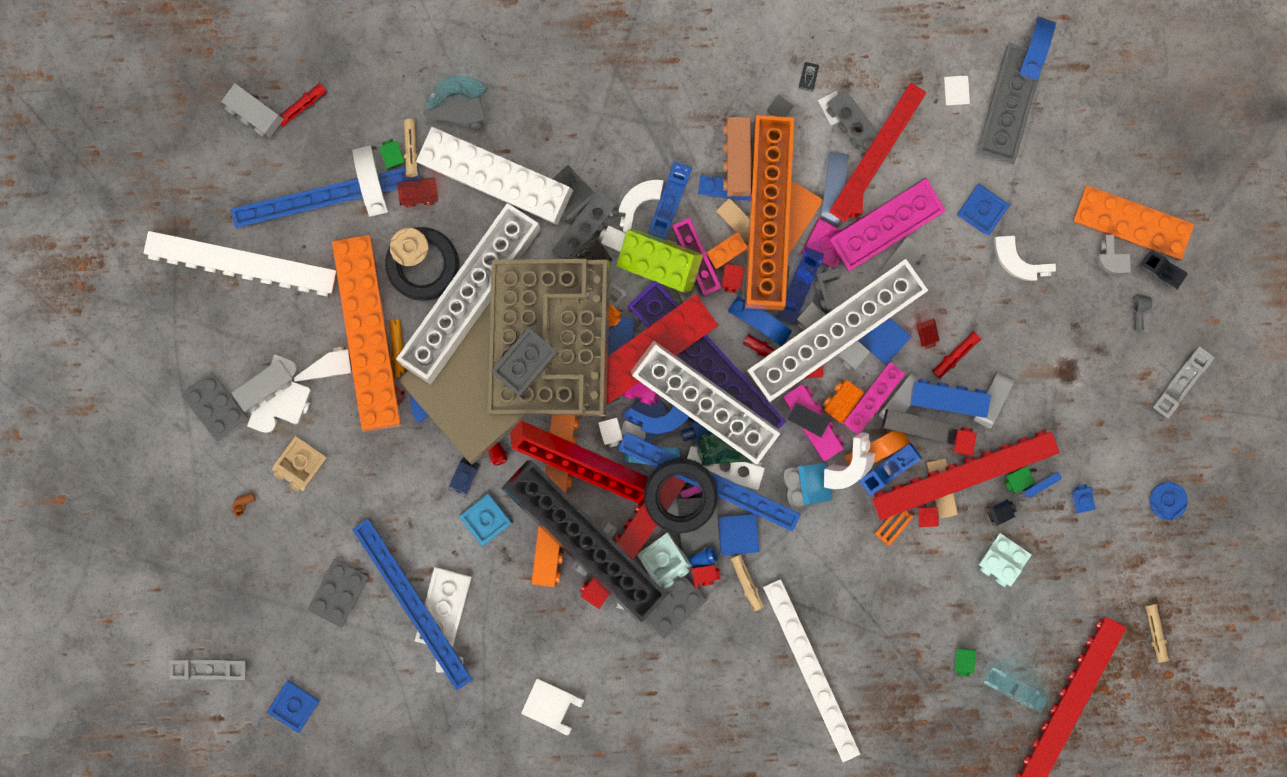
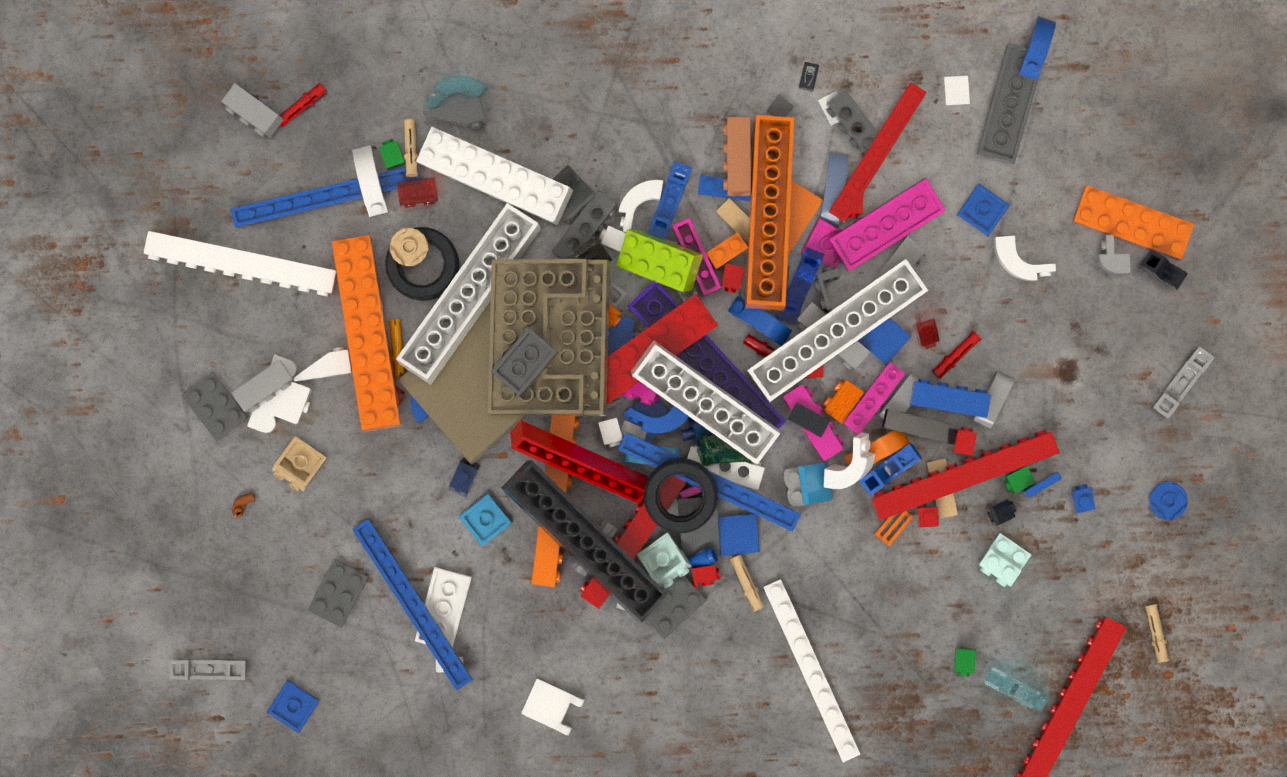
red cone [488,442,508,466] -> none
dark grey bar [1133,294,1152,330] -> none

